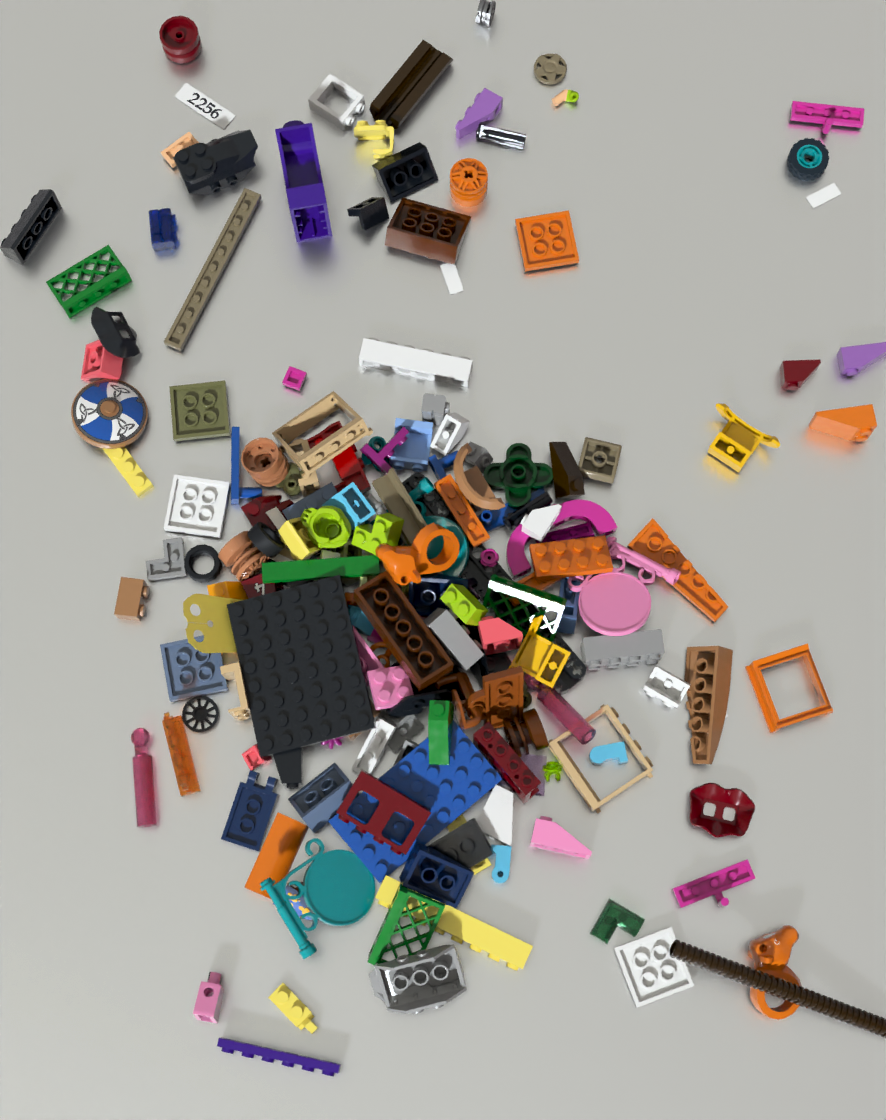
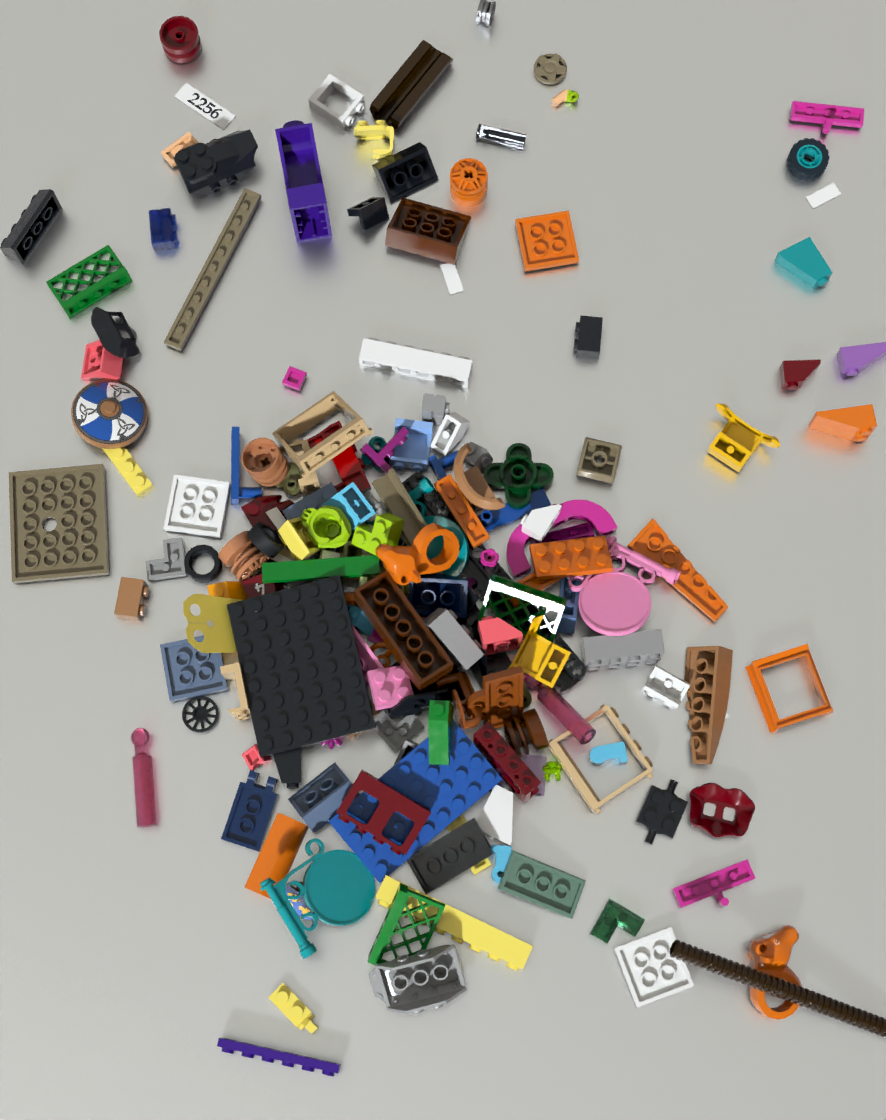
clear orange fence [162,712,201,797] -> none
olive plate [169,380,230,441] -> none
bright pink torso [193,972,224,1024] -> none
white plate [351,717,397,775] -> none
dark blue slope [399,842,474,909] -> none
lime brick [440,583,489,626] -> none
medium lavender slope [455,88,503,139] -> none
black piece [502,491,553,531] -> none
bright pink slope [530,816,592,859] -> none
dark brown slope [549,442,585,499] -> none
none -> dark tan plate [9,464,109,583]
none -> sand green tile [497,850,586,919]
none -> black brick [573,316,603,359]
none -> black plate [635,779,688,845]
none -> teal slope [775,237,833,288]

